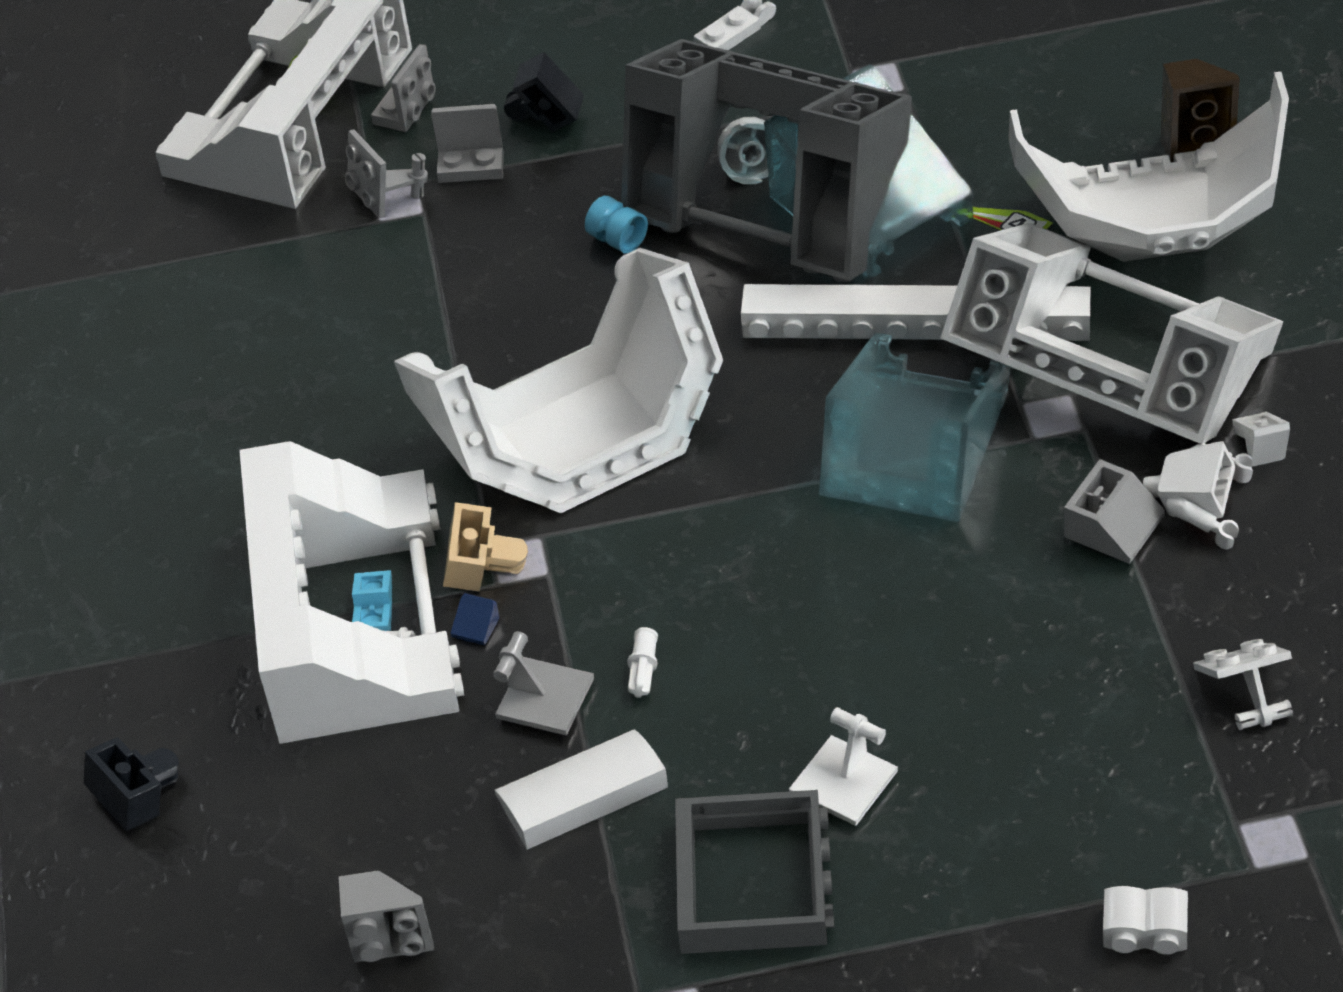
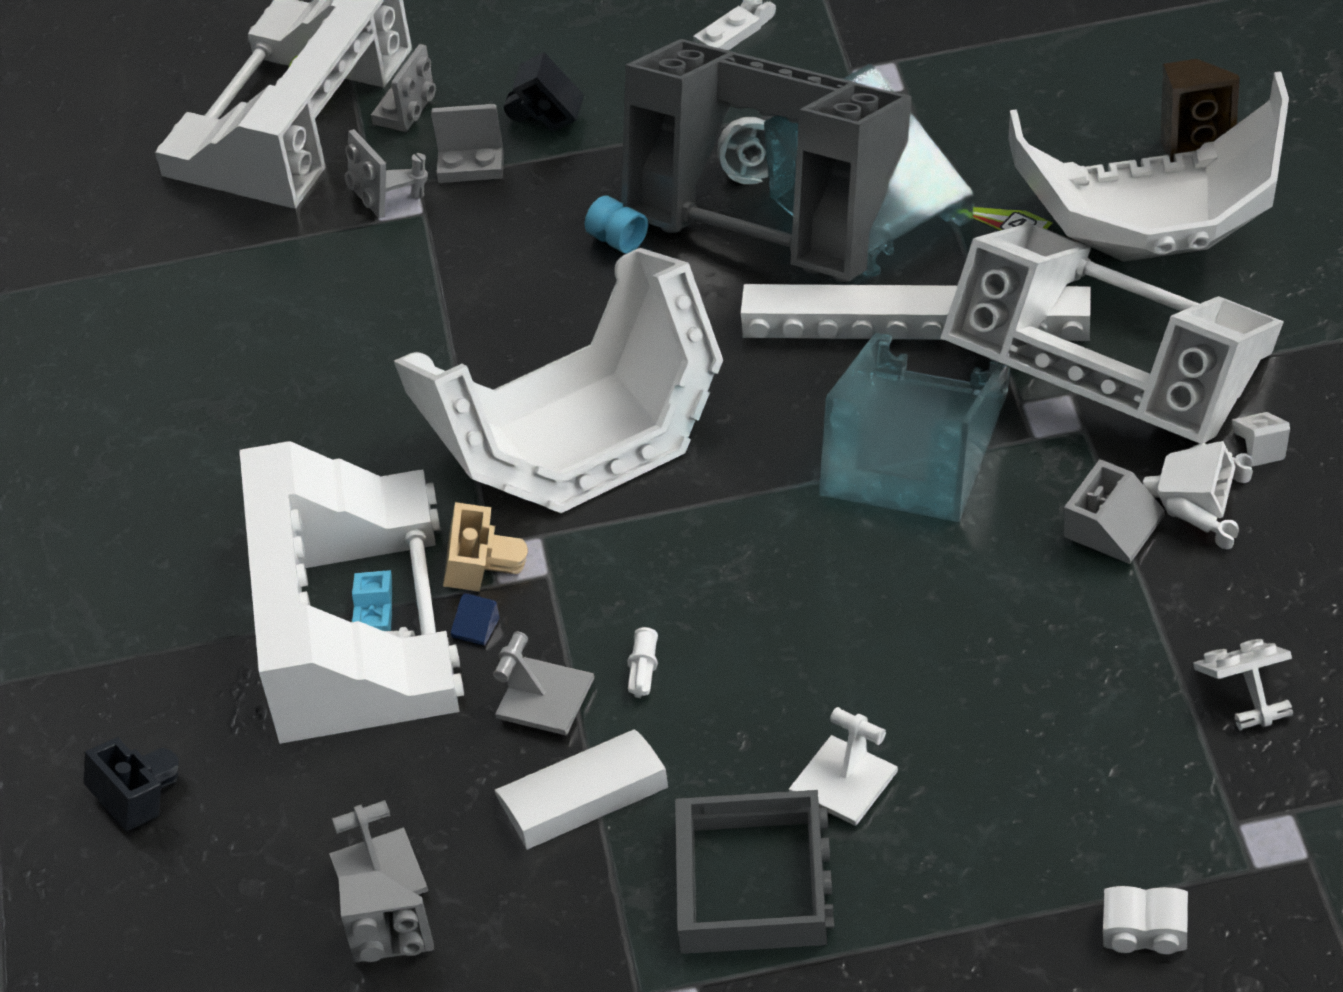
none -> light grey plate [329,800,428,895]

